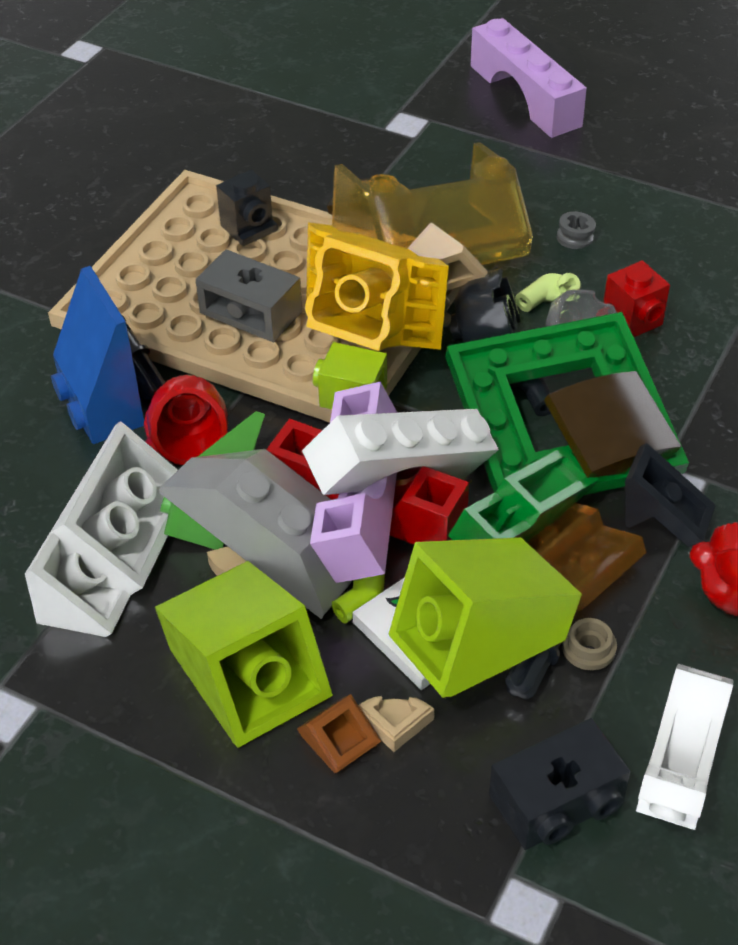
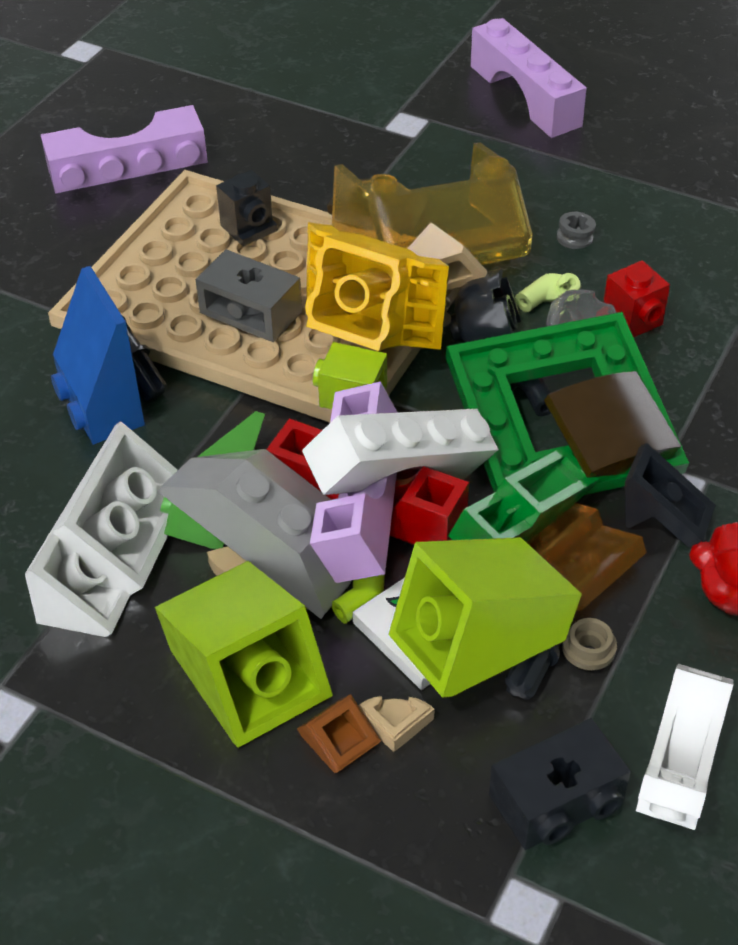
red piece [143,375,228,465] -> none
none -> lavender arch [41,105,208,194]

